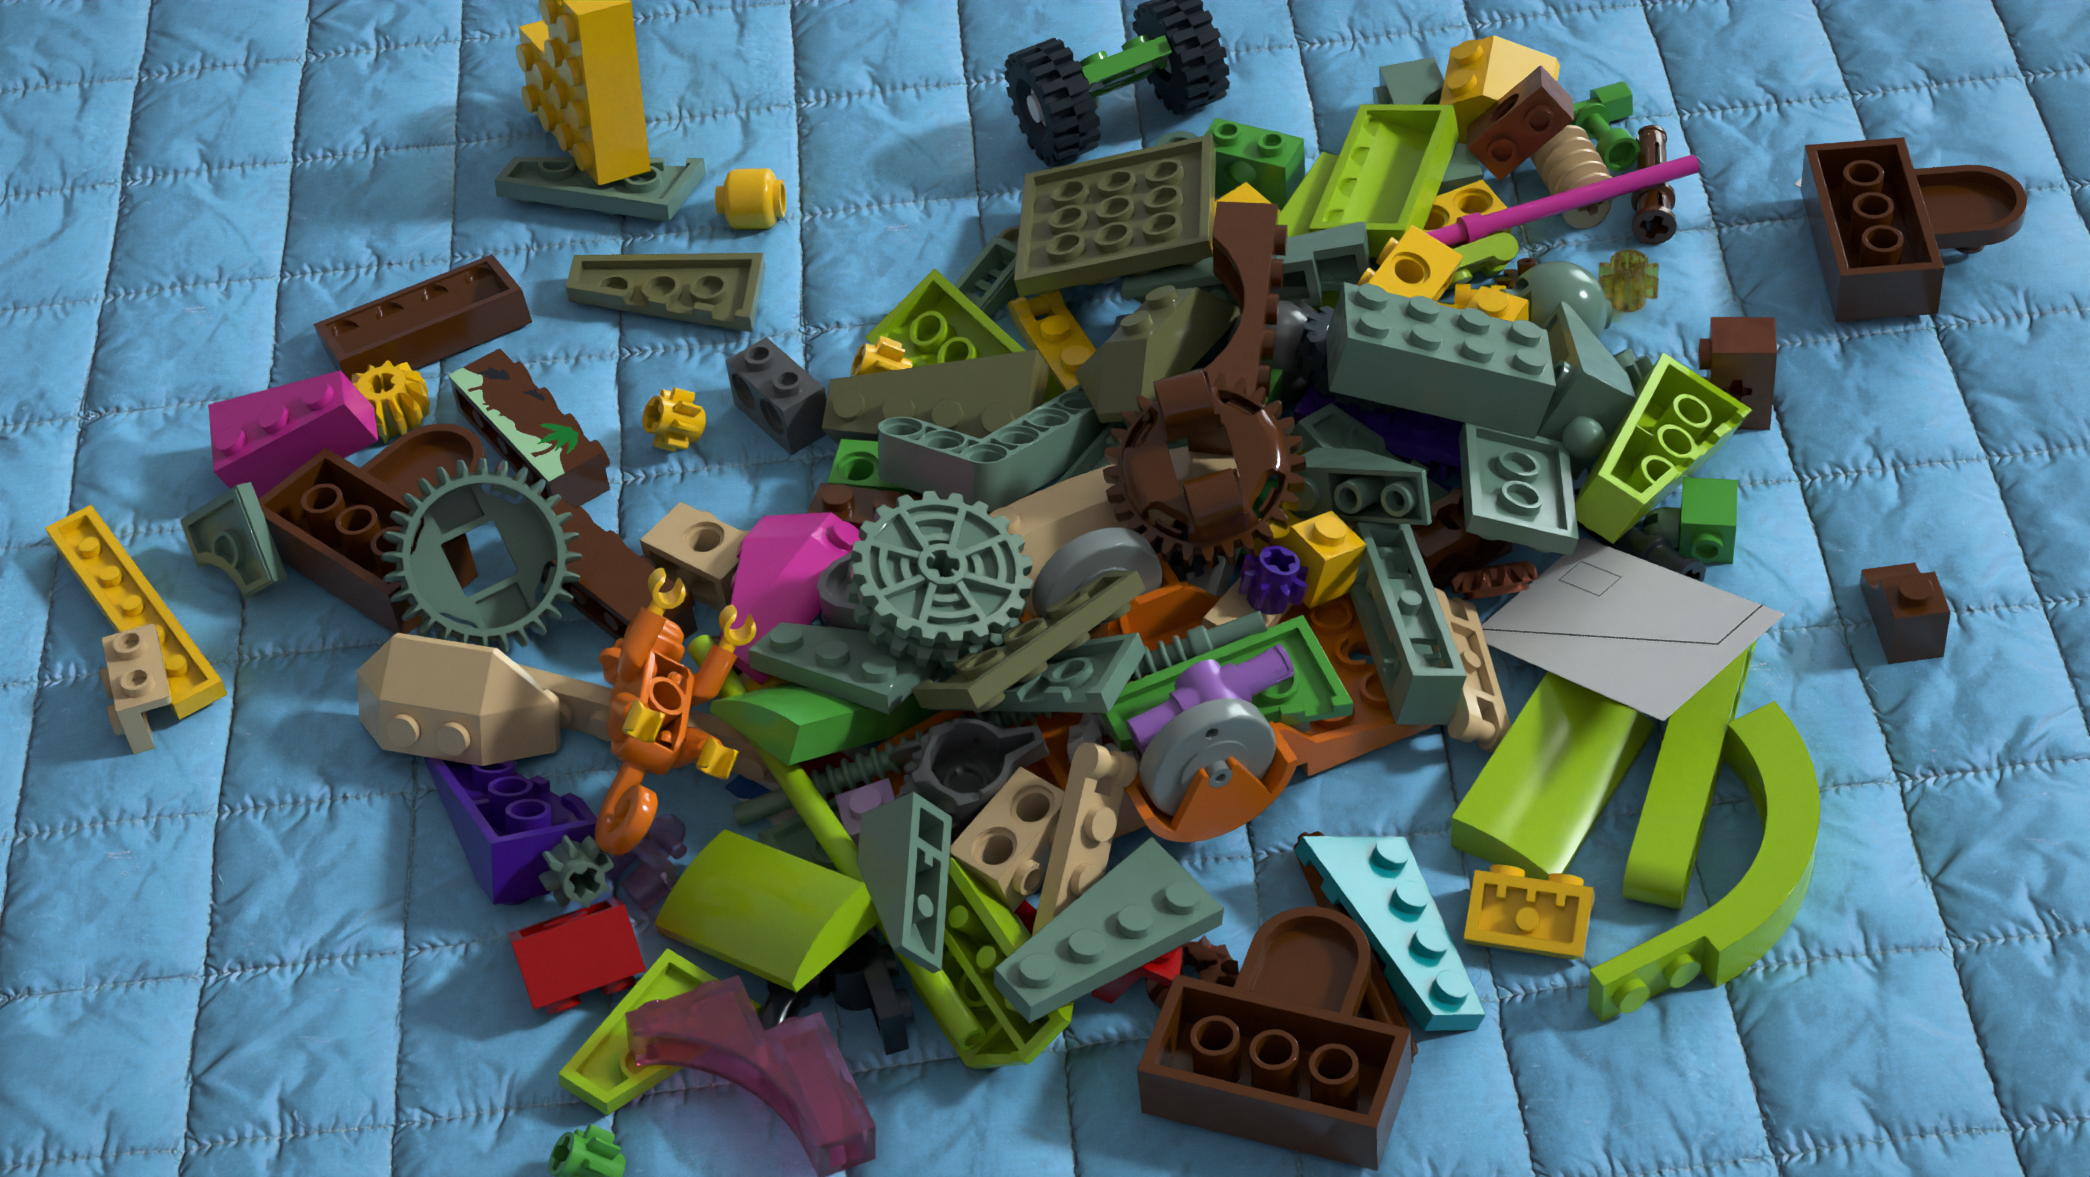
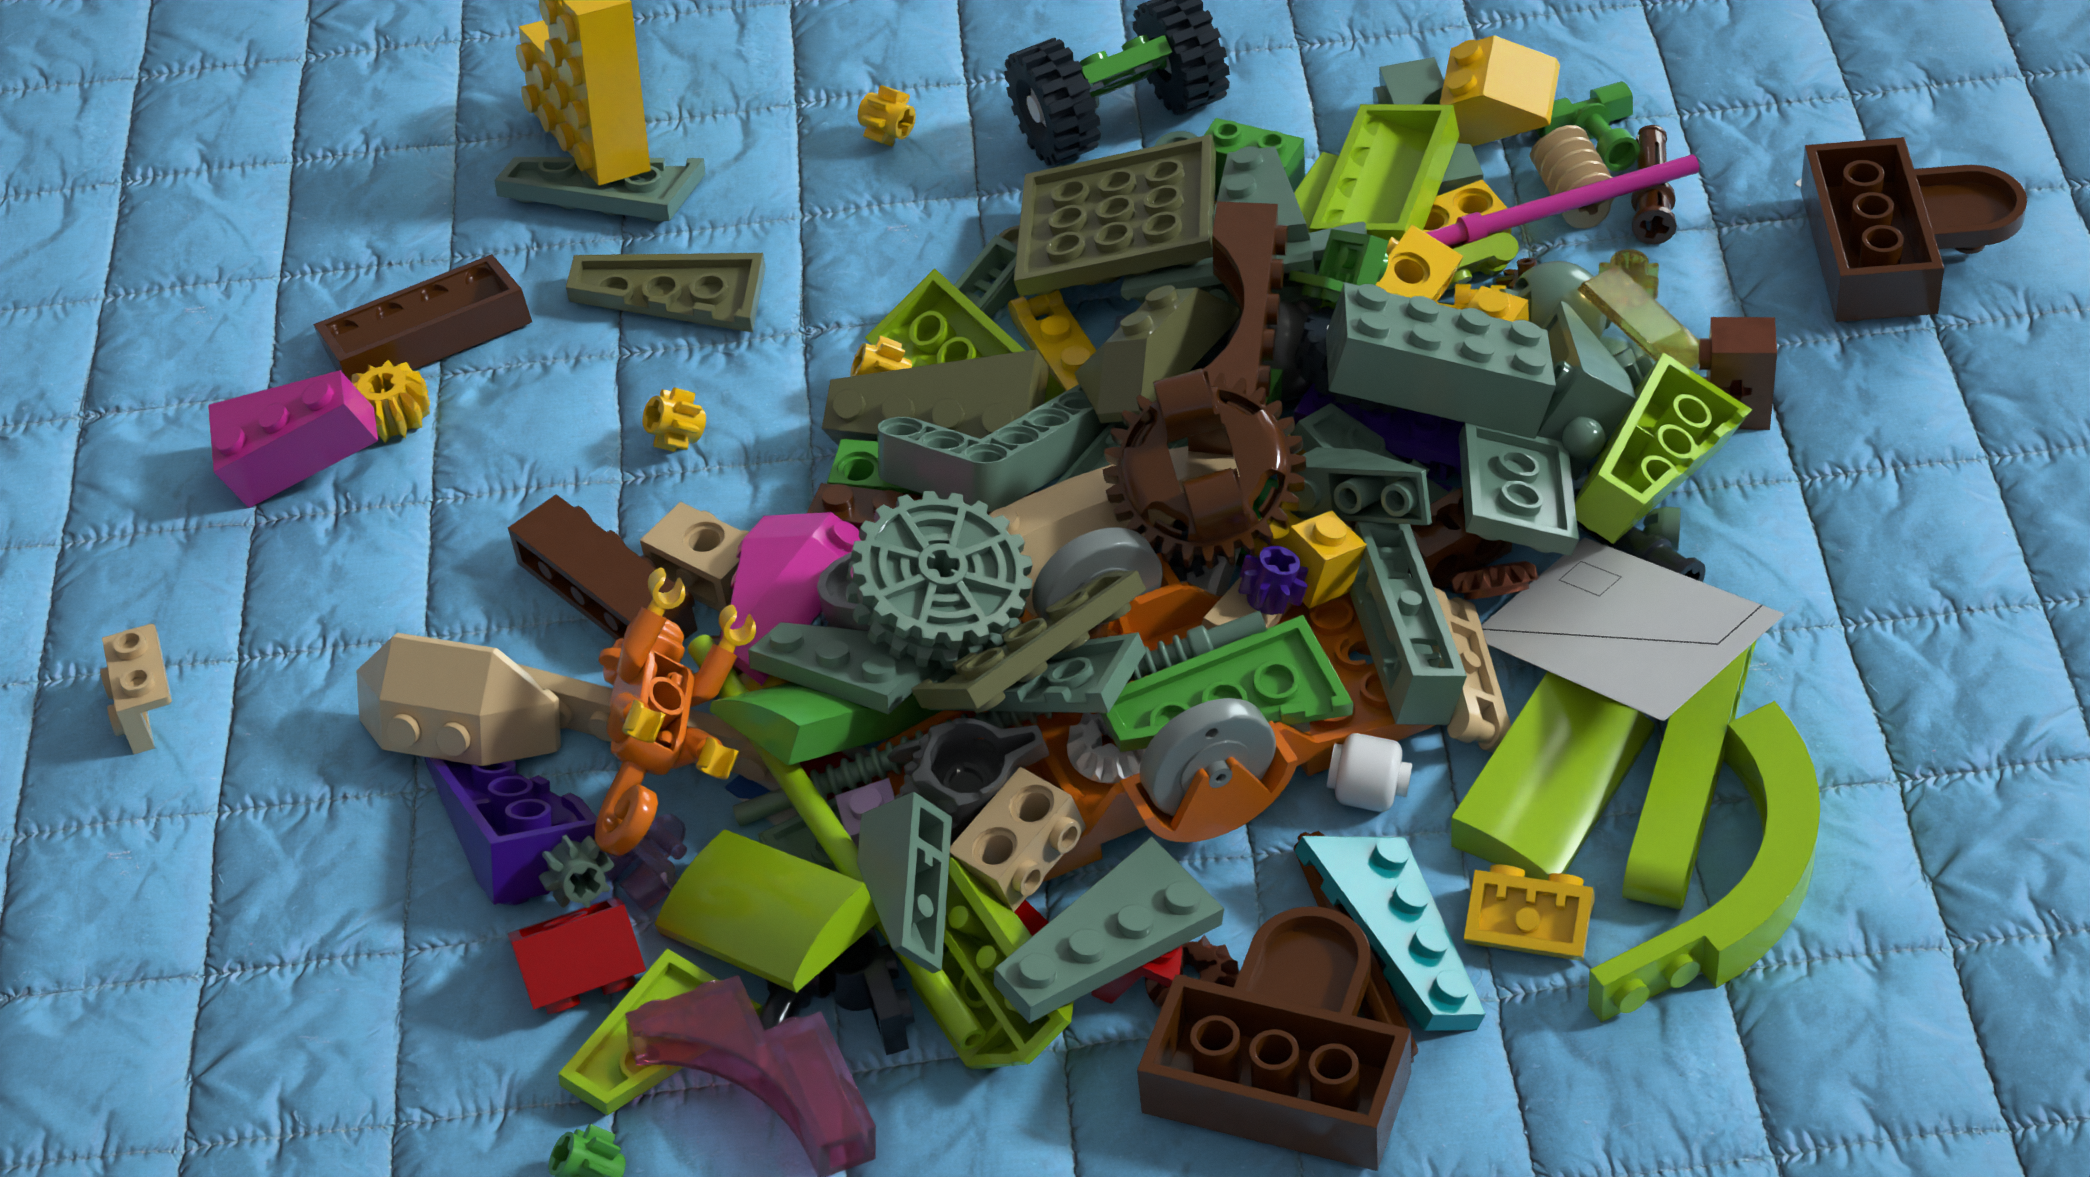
yellow plate [45,505,228,720] -> none
sand green tile [180,482,288,599] -> none
reddish brown brick [258,424,488,634] -> none
sand green piece [381,458,582,654] -> none
reddish brown brick [448,348,610,507] -> none
yellow head [715,168,786,230] -> none
dark grey brick [725,337,827,455] -> none
tan plate [1032,742,1137,937] -> none
medium lavender pin [1126,644,1295,754] -> none
copper brick [1467,65,1574,181] -> none
bright green brick [1679,477,1738,564] -> none
arch [1860,562,1951,664] -> none
none -> yellow gear [857,85,916,147]
none -> sand green wing [1214,146,1310,243]
none -> bright green bracket [1288,229,1389,303]
none -> white head [1327,733,1413,812]
none -> clear yellow piece [1577,265,1699,370]

